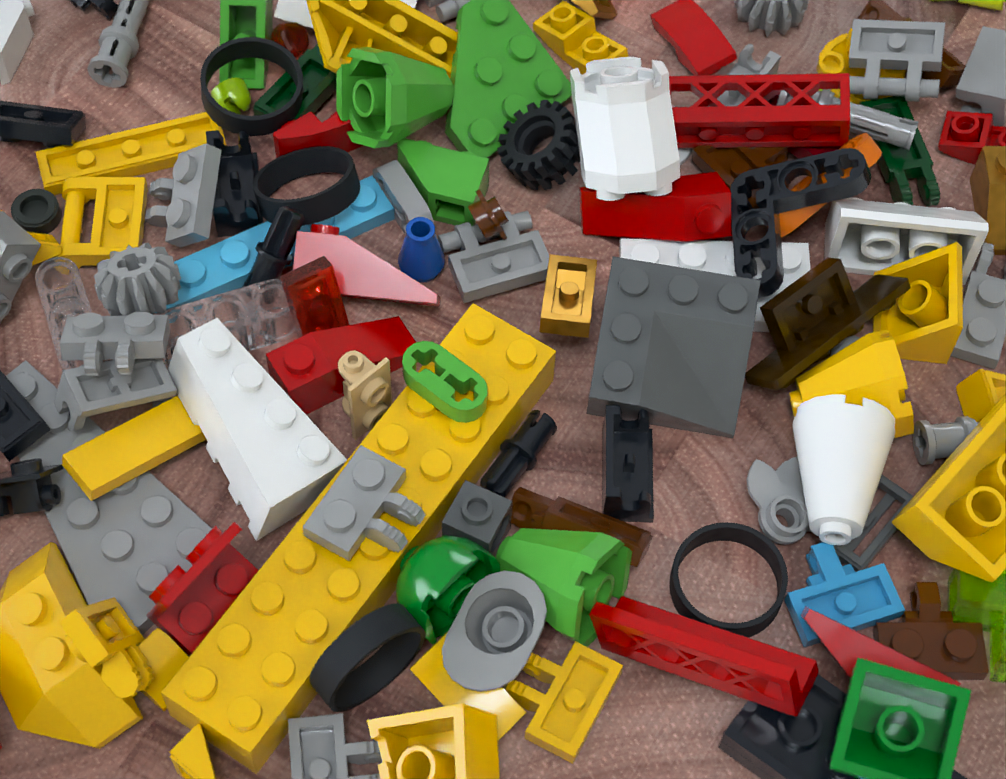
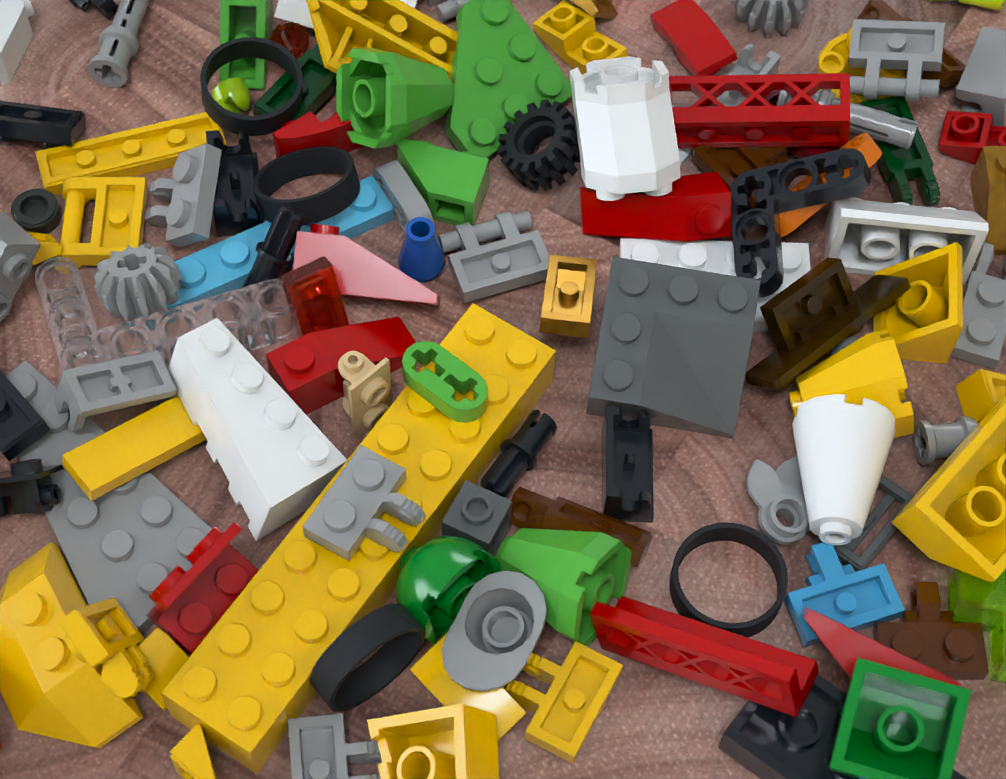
light grey hinge [59,312,170,376] -> none
reddish brown plate [467,189,509,240] -> none

